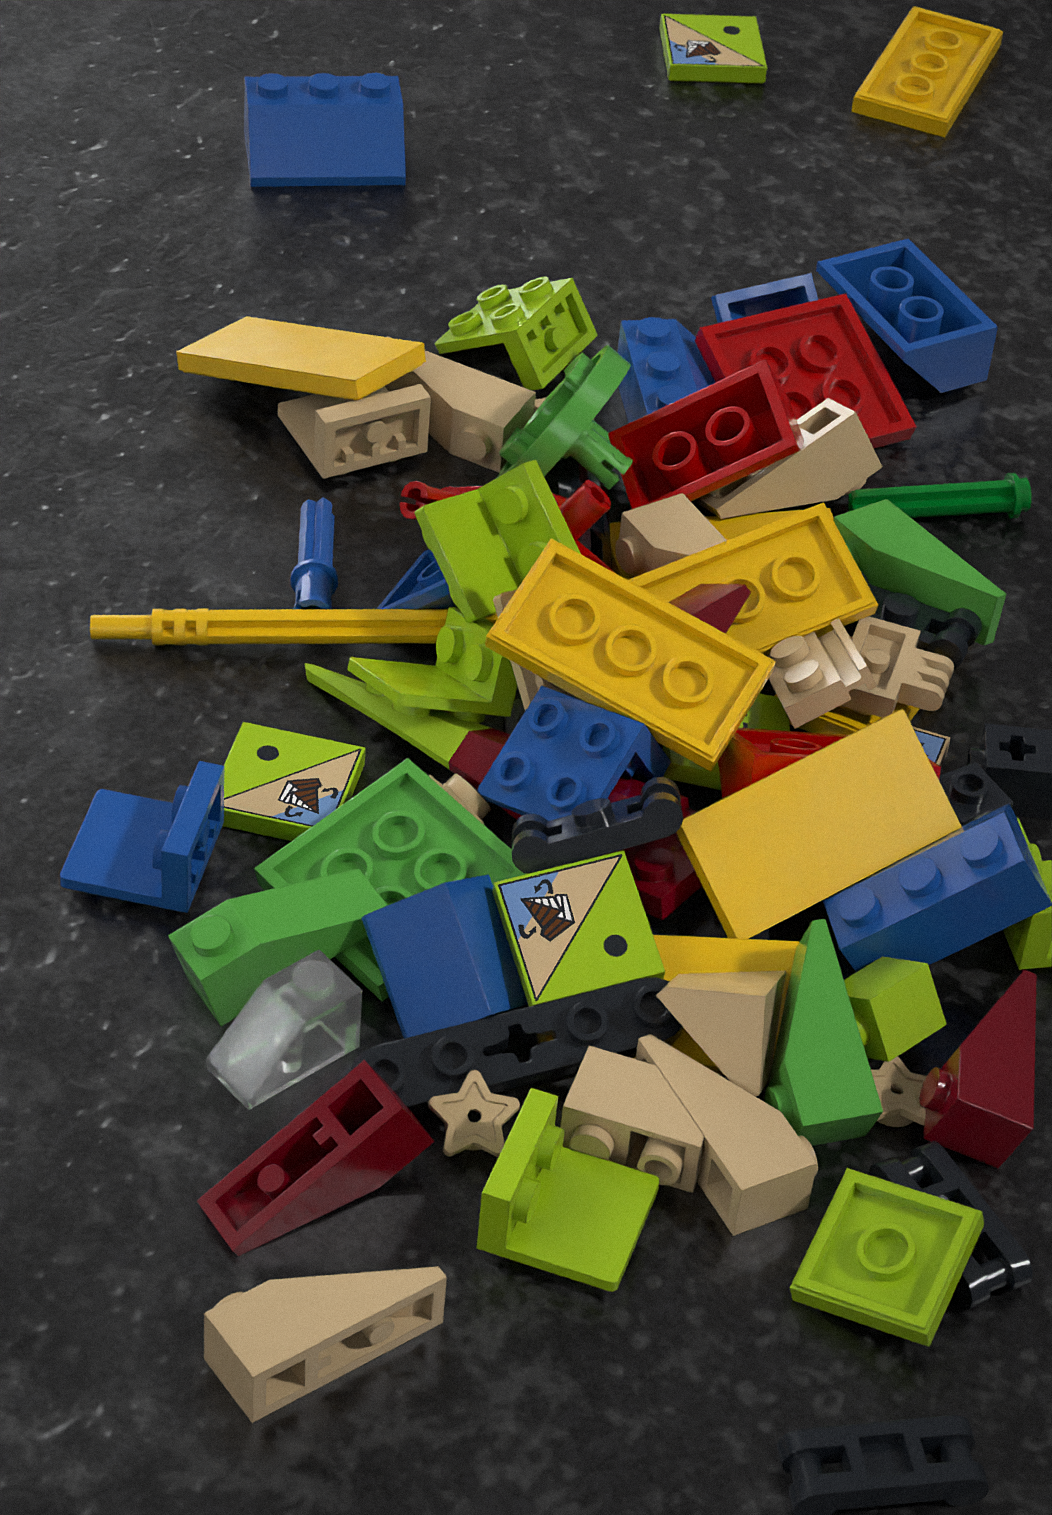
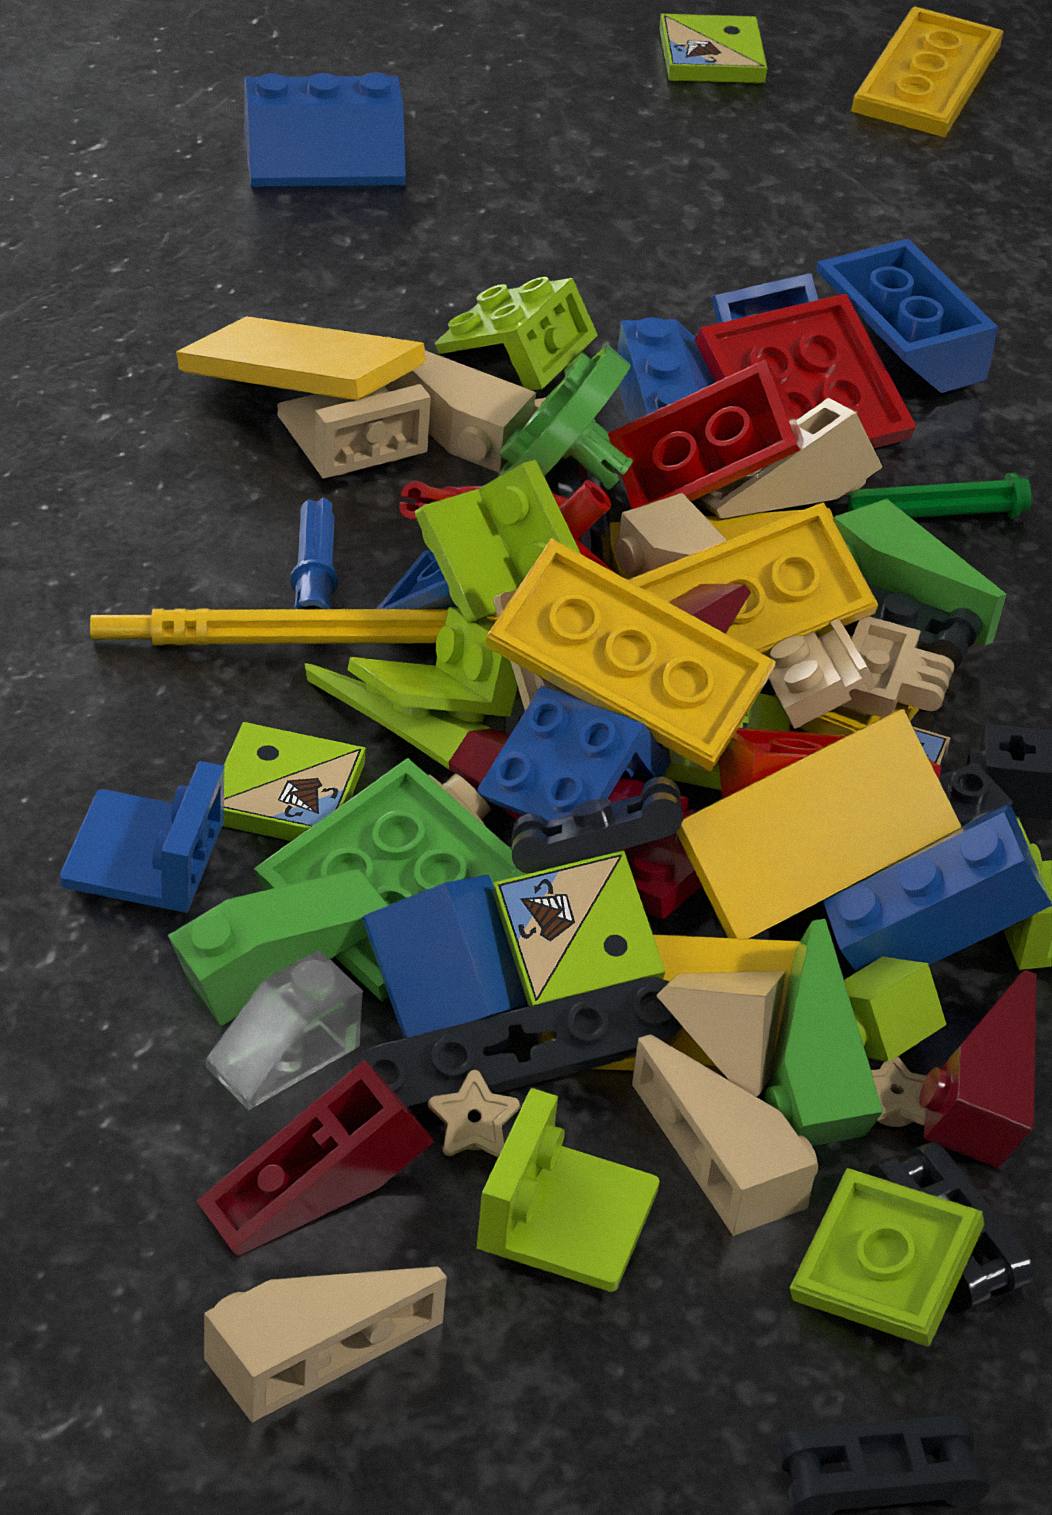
tan slope [560,1046,704,1193] -> none

